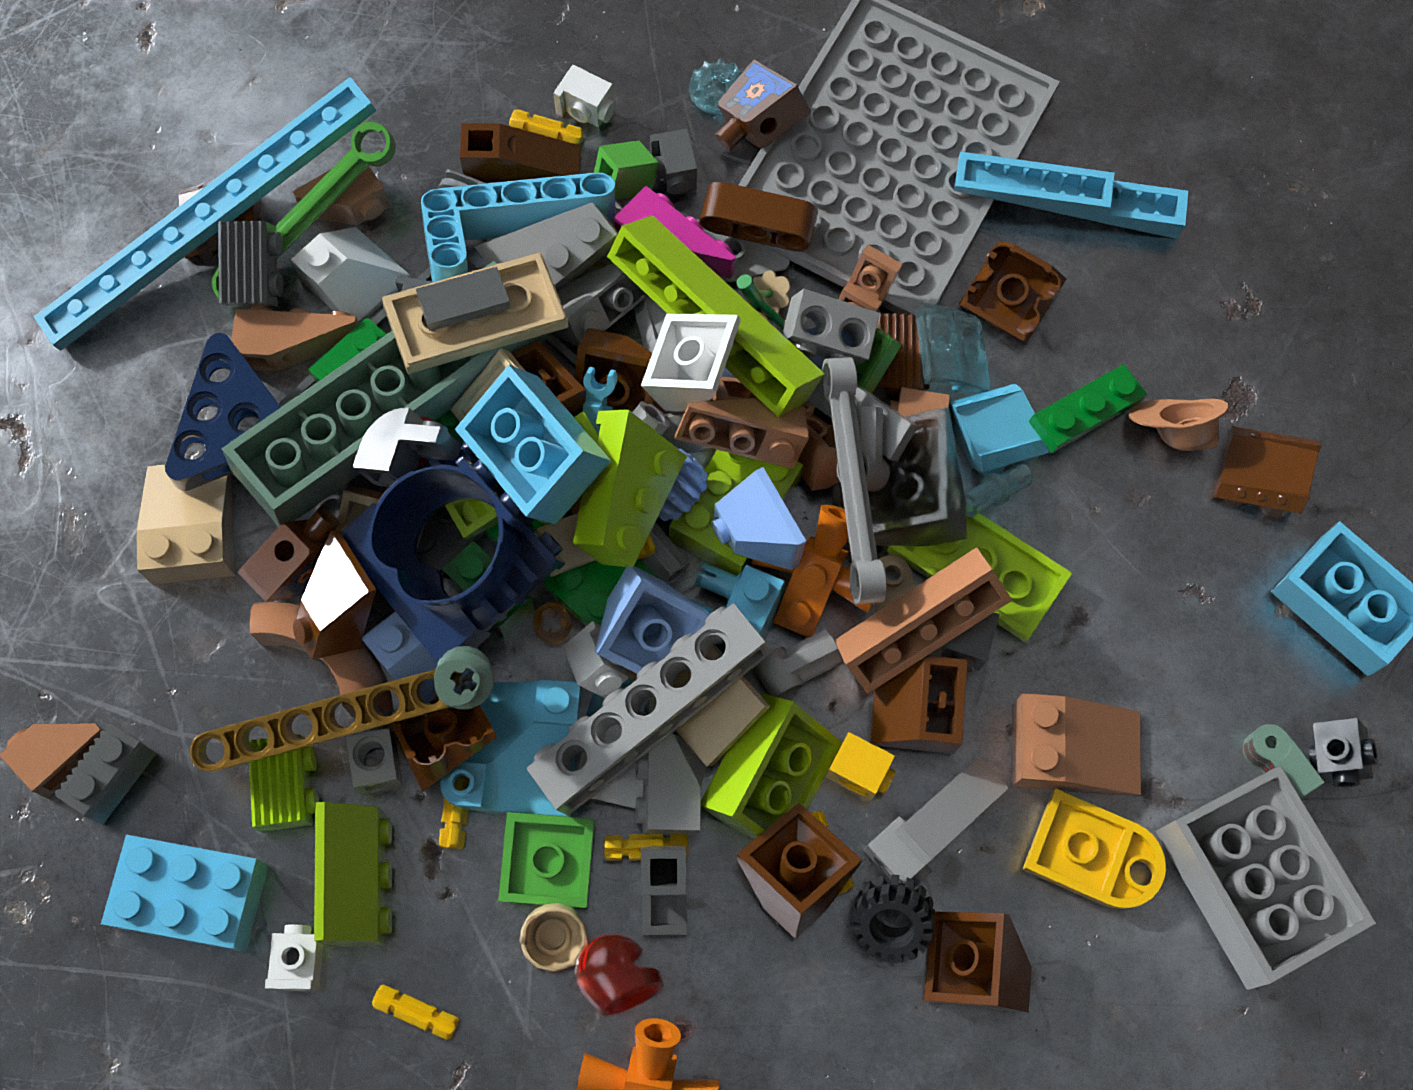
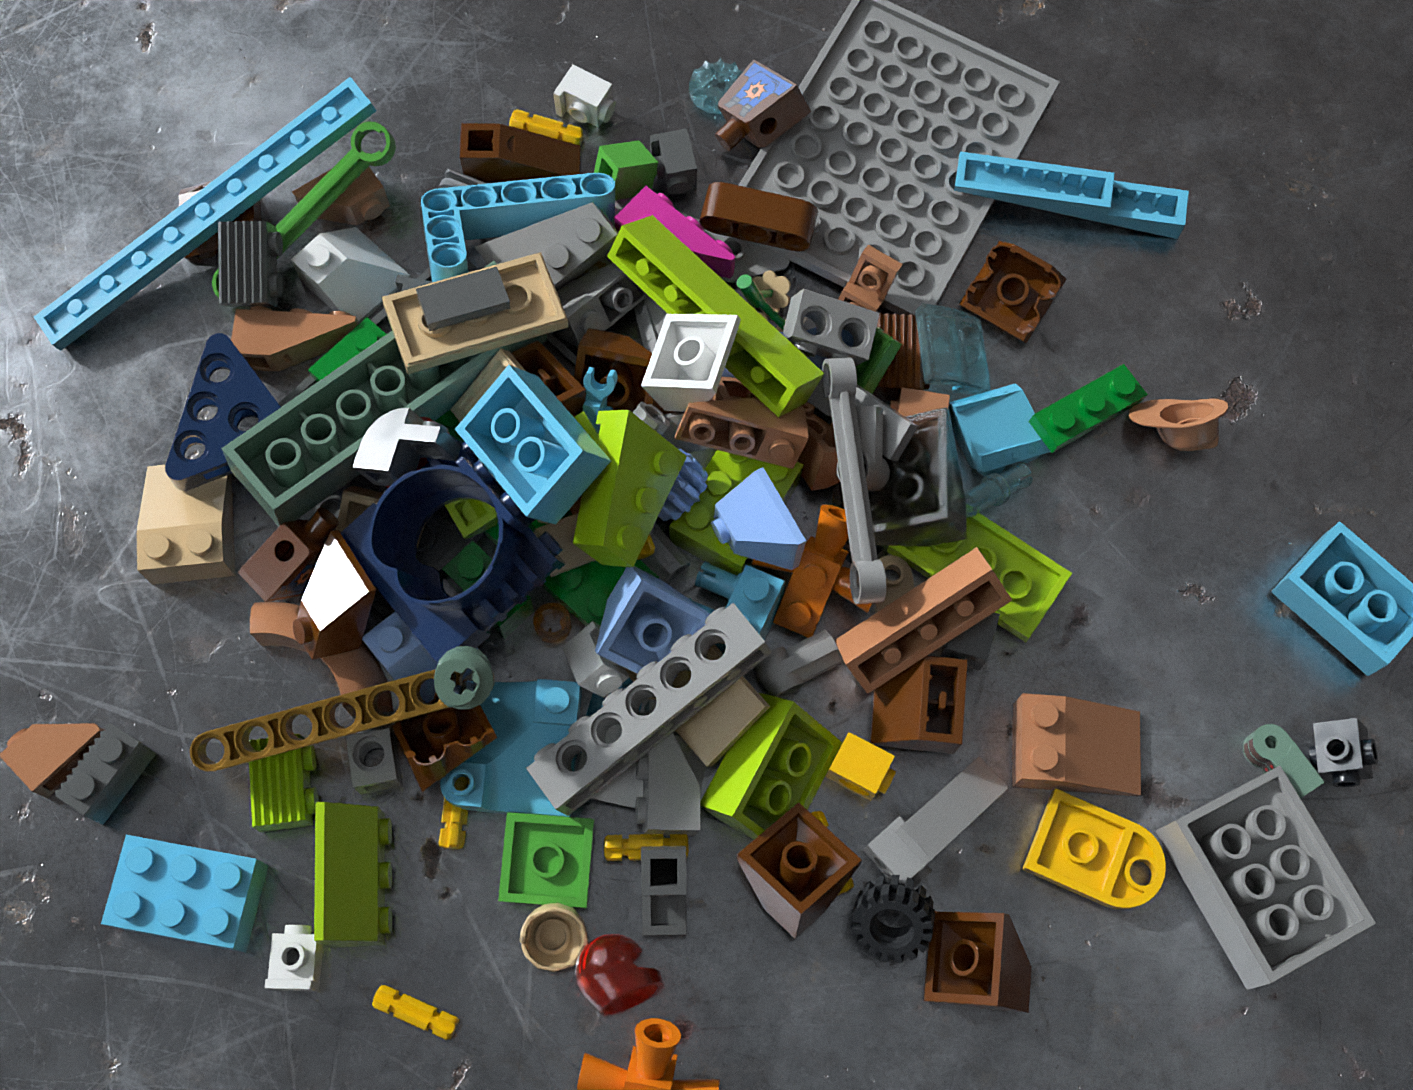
reddish brown slope [1214,426,1322,519] -> none

